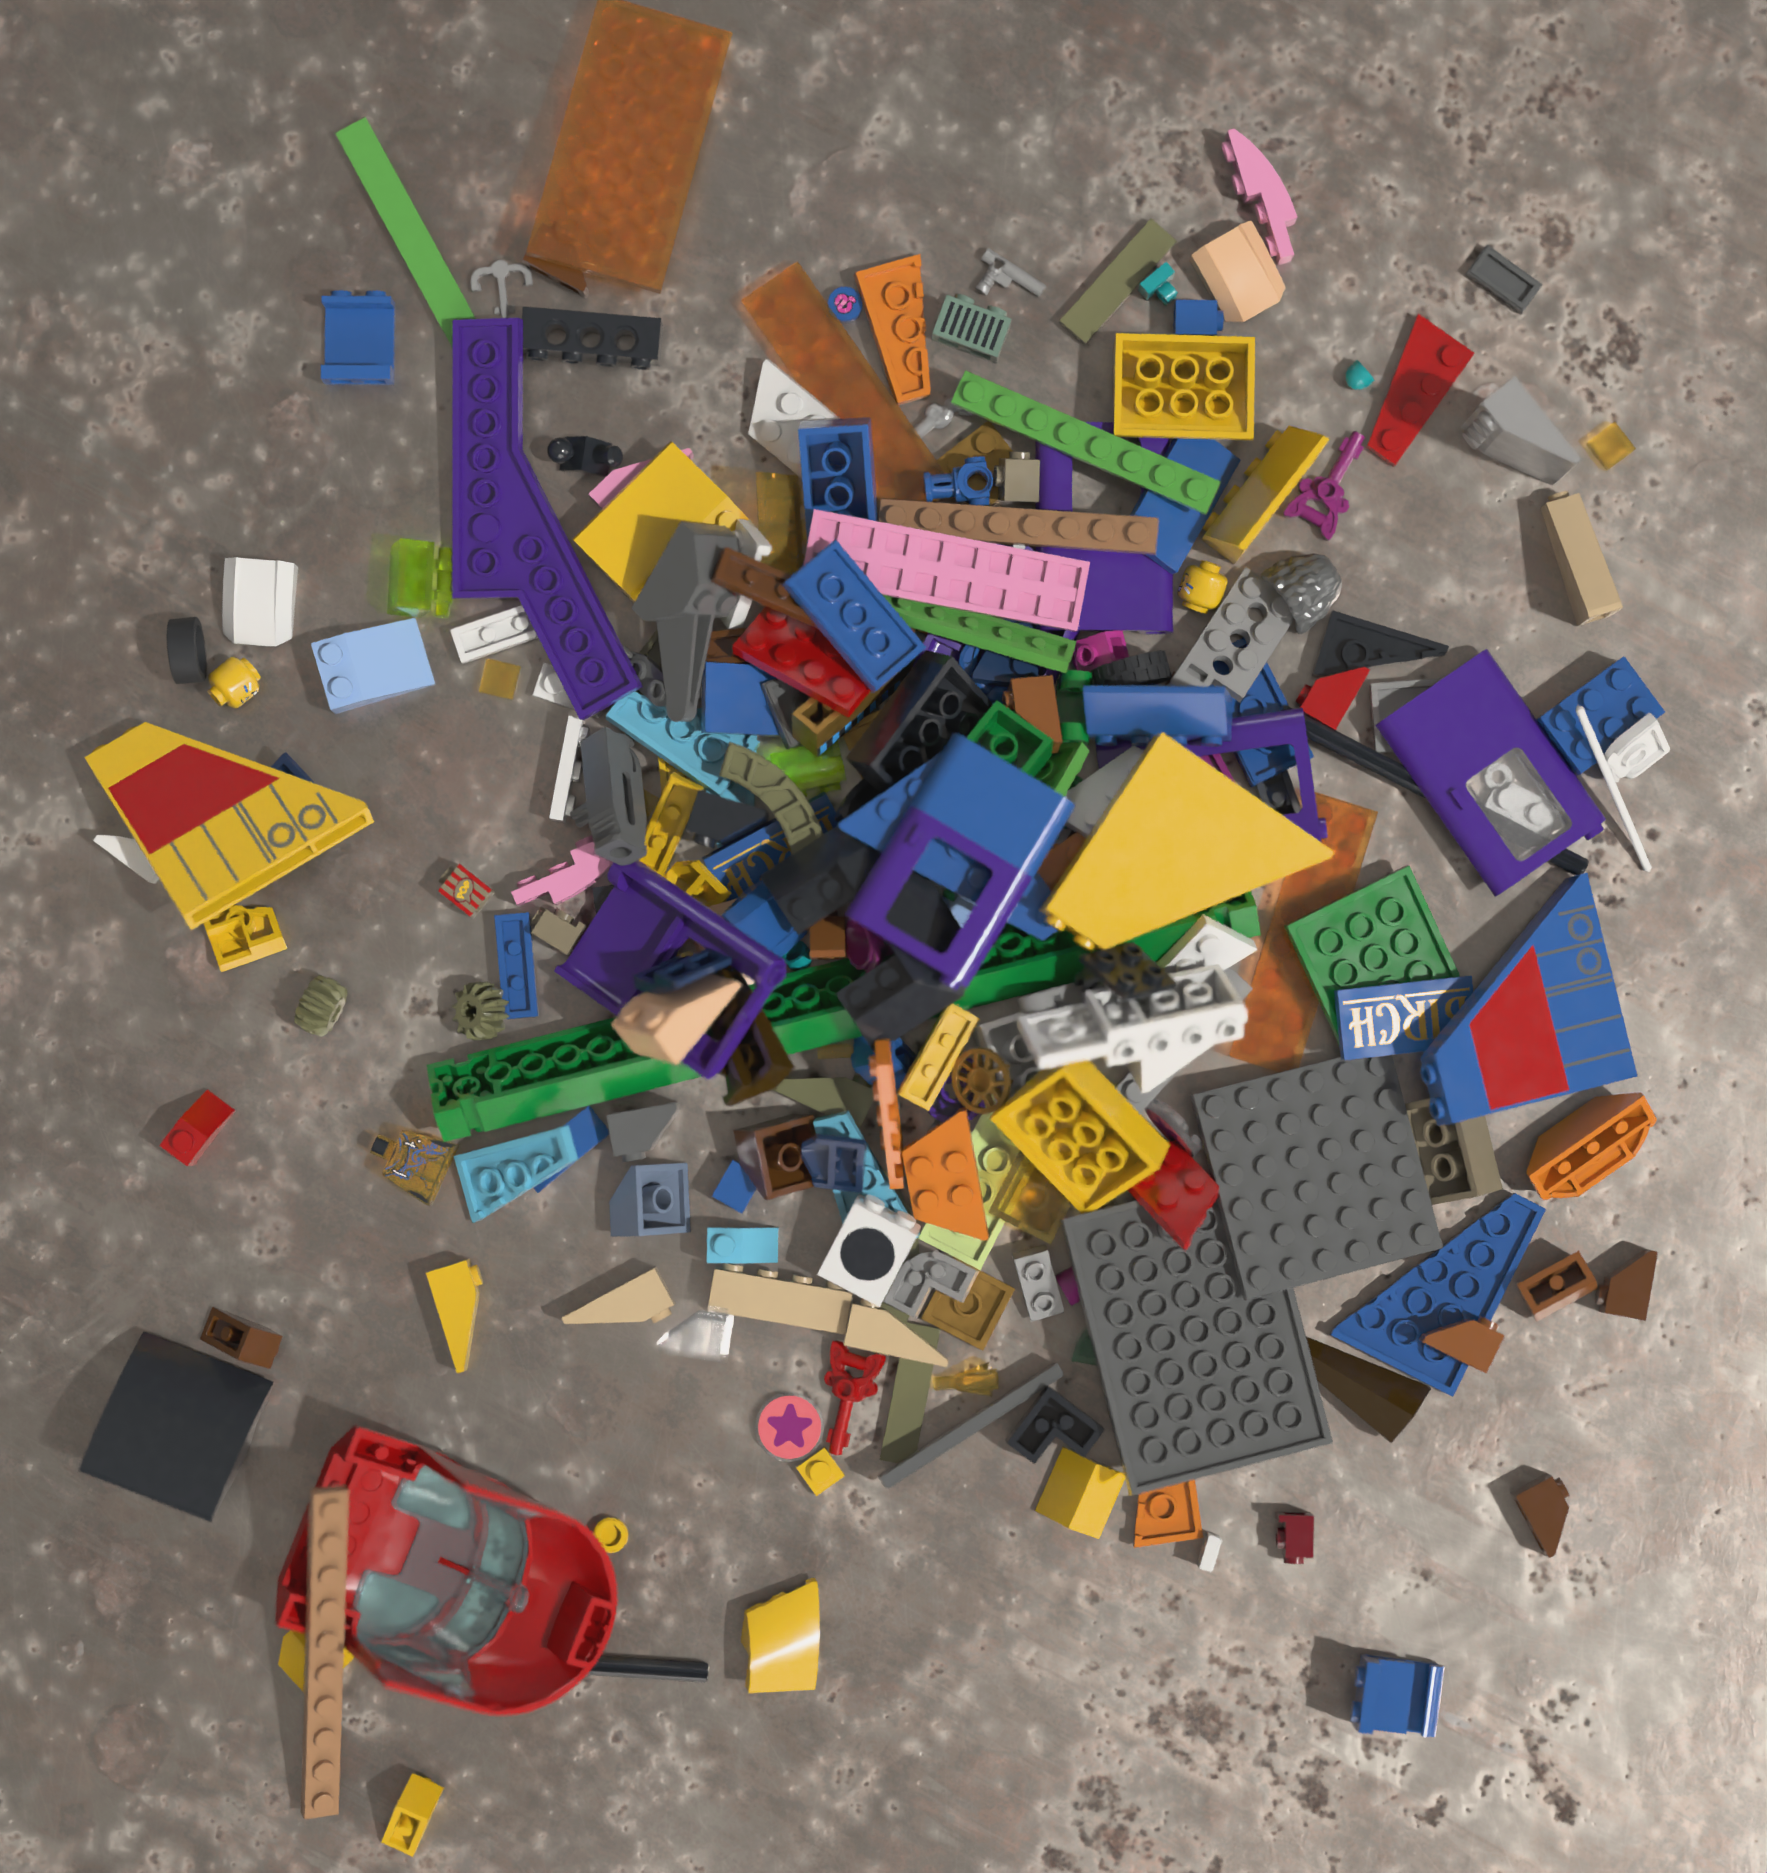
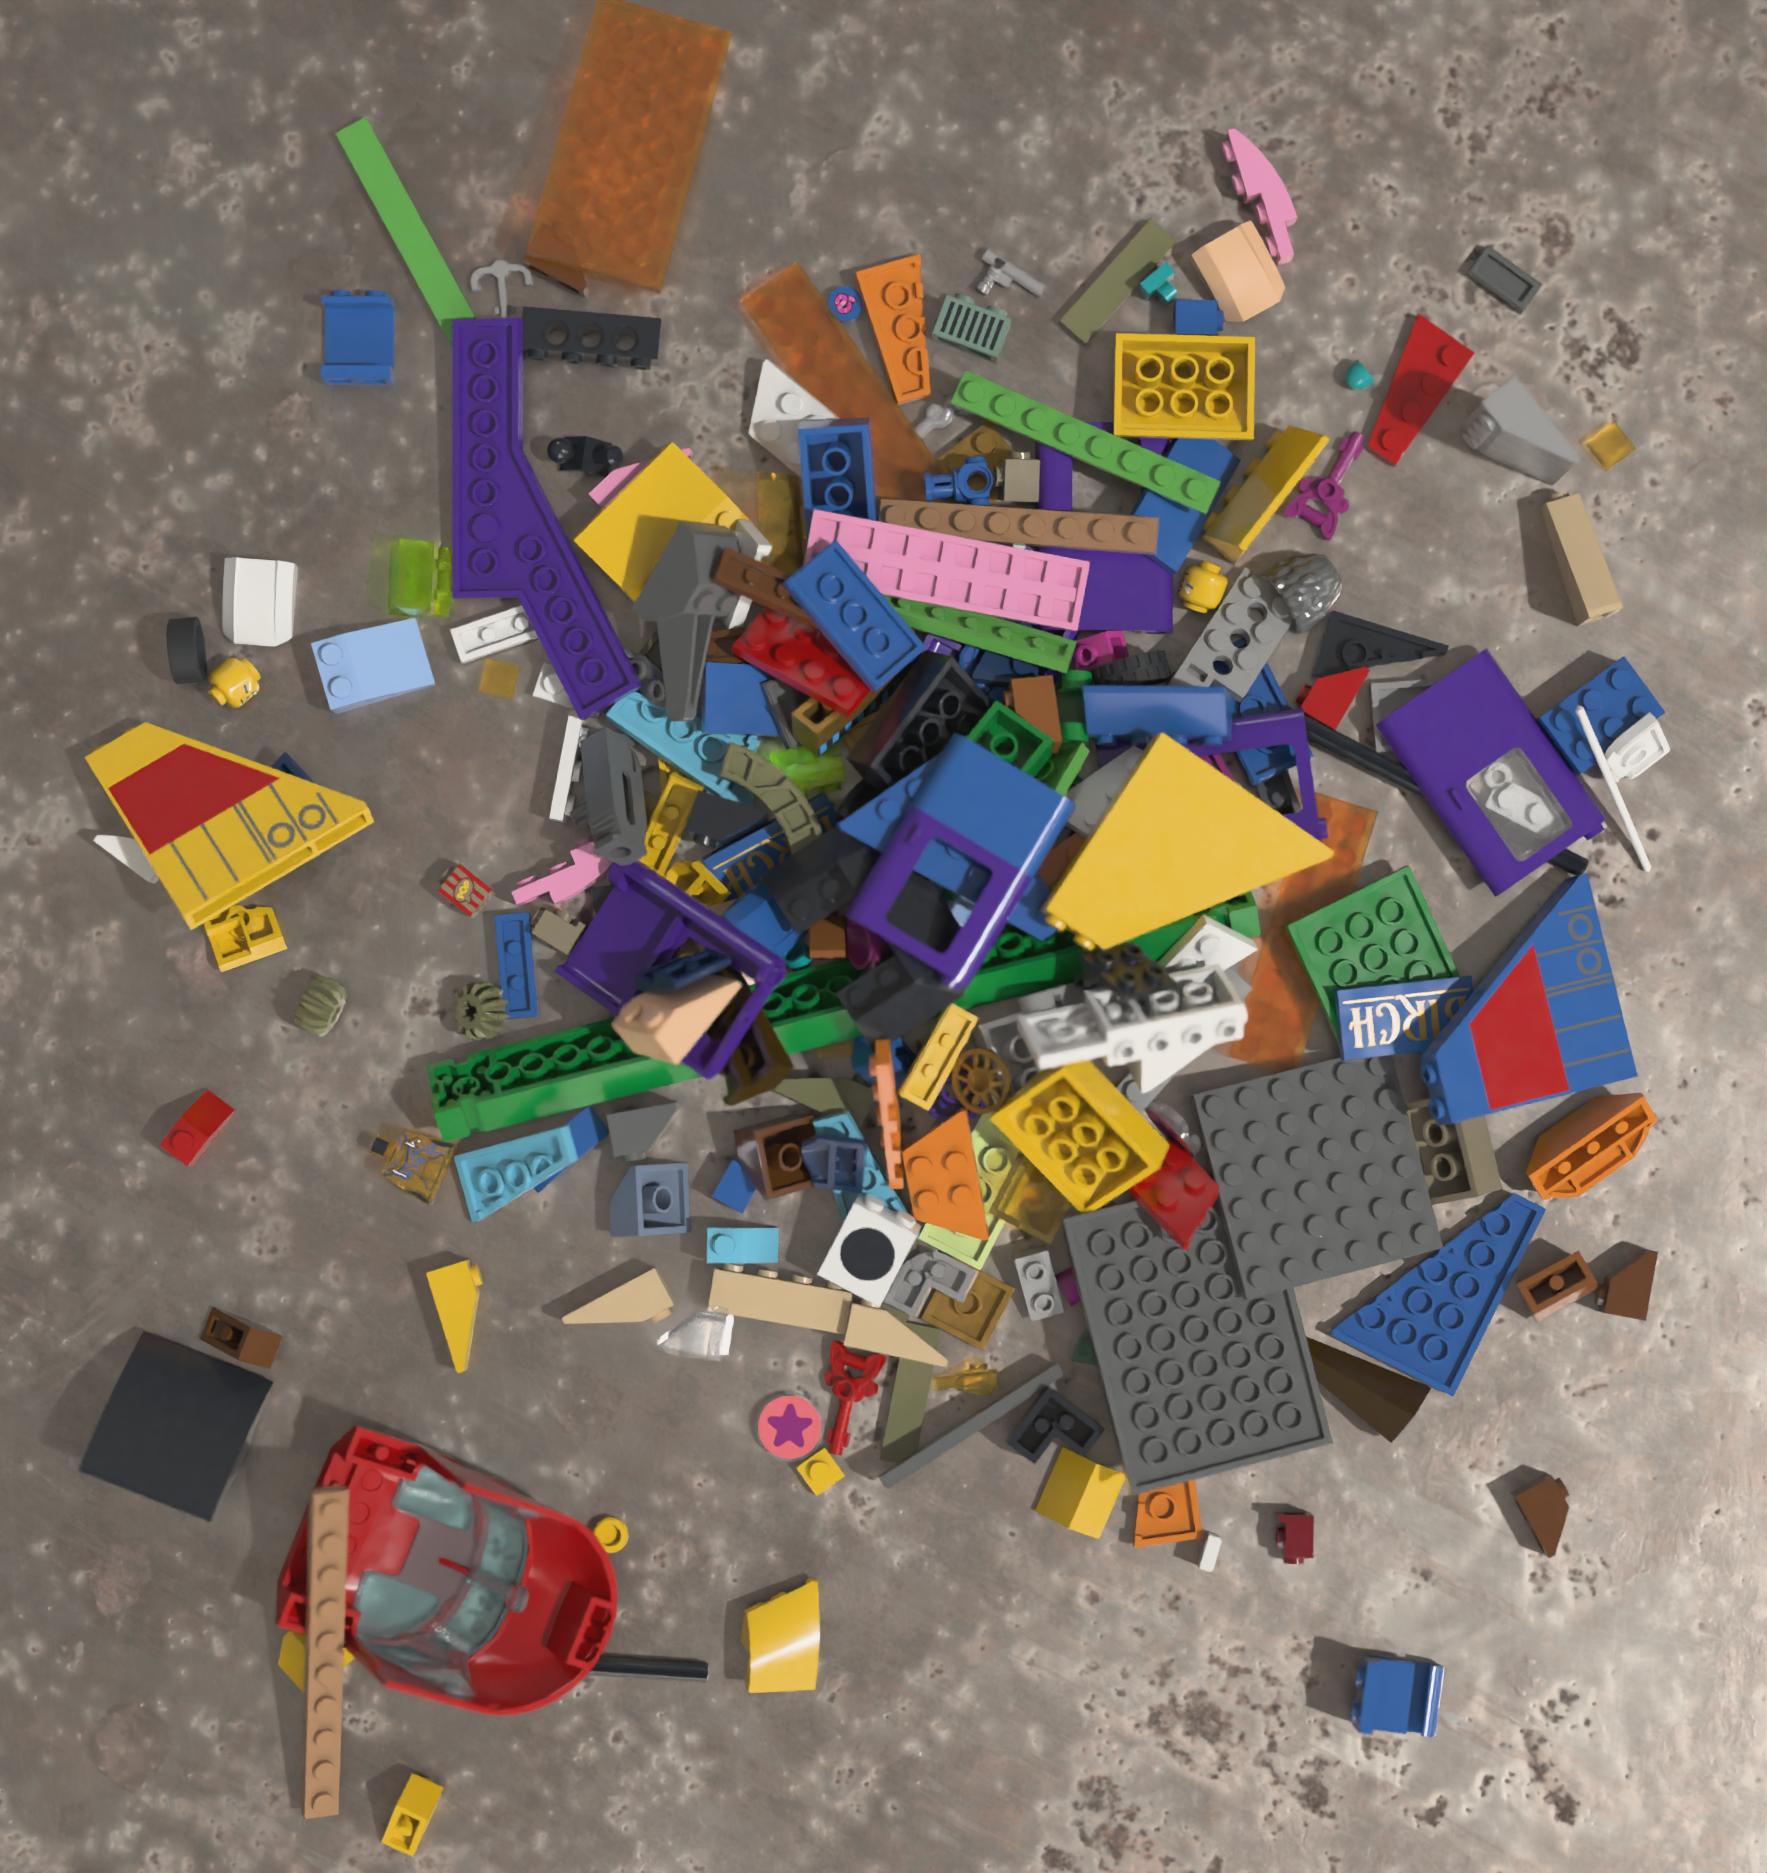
dark orange slope [1419,1316,1505,1374] -> none

